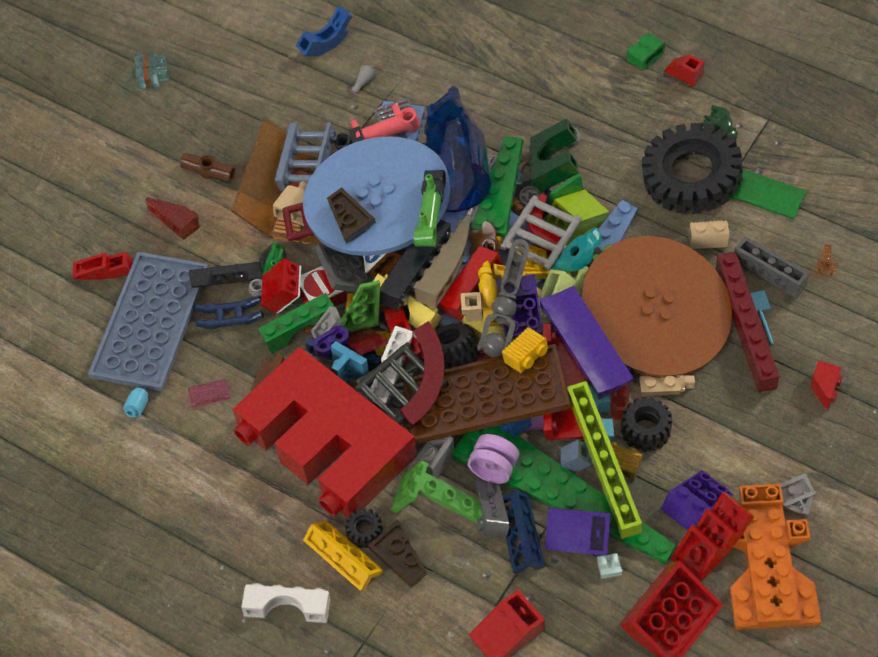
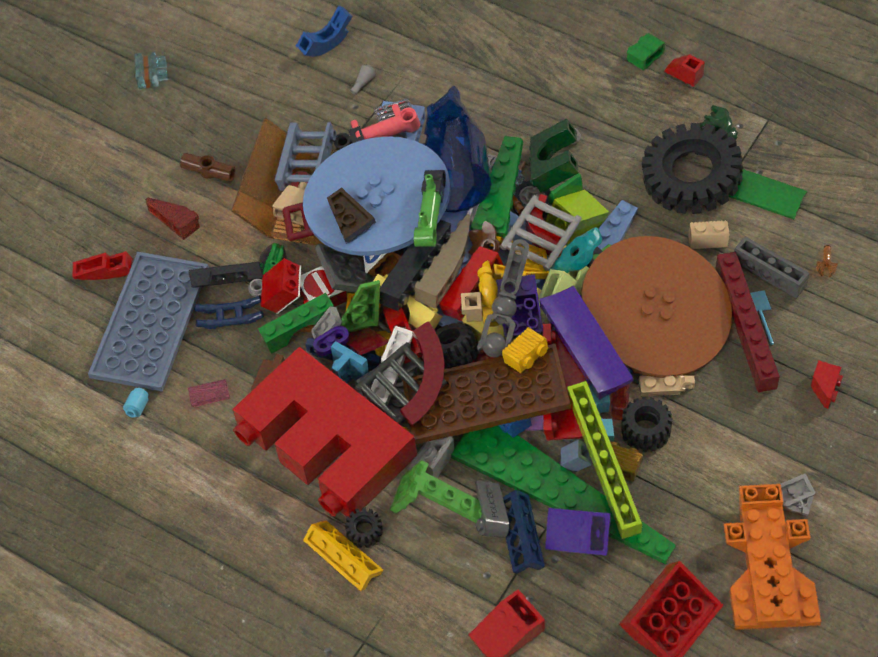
white arch [242,583,330,623] -> none
dark brown wing [368,519,426,588] -> none
lavender wheel [468,434,519,484] -> none
light aqua tile [597,553,622,579] -> none
dark purple slope [661,470,733,530] -> none
red slope [671,492,754,582] -> none

